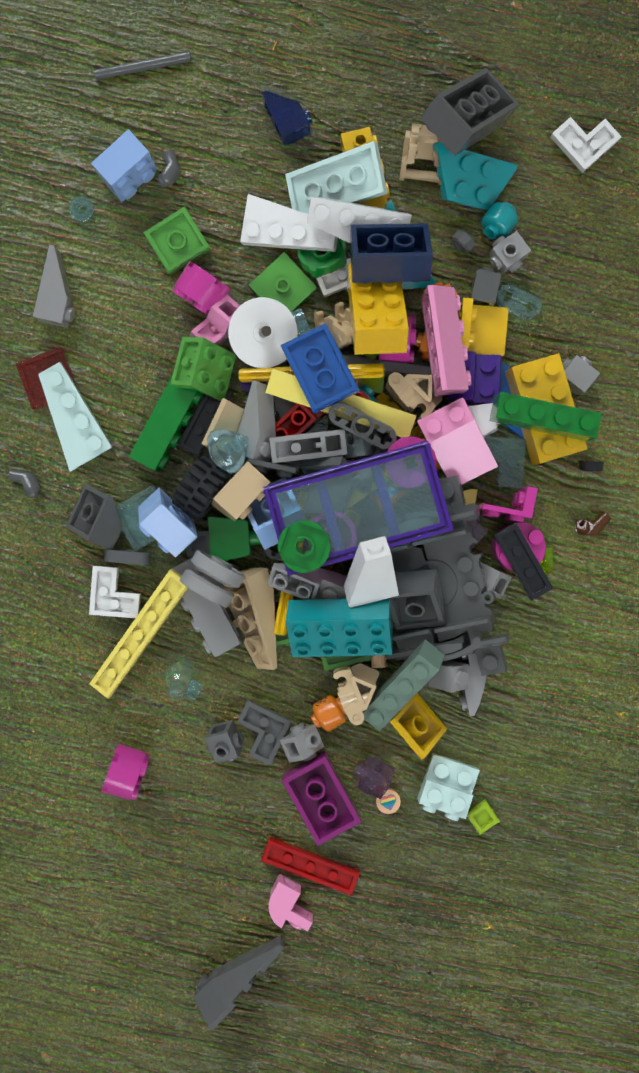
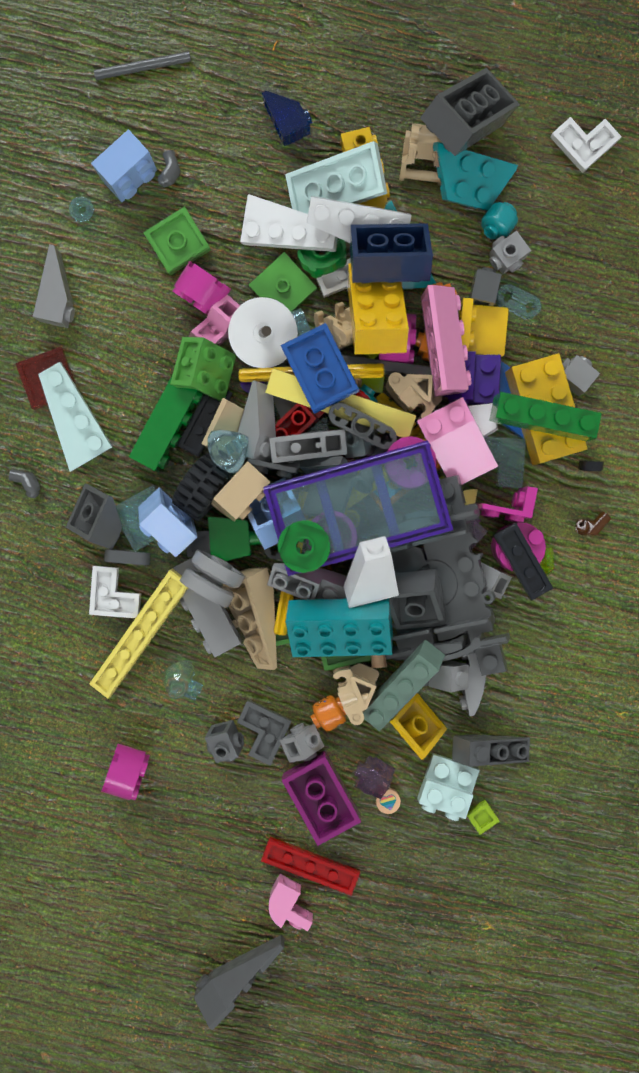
dark grey tile [451,229,475,254] -> none
none -> dark grey slope [452,734,530,767]

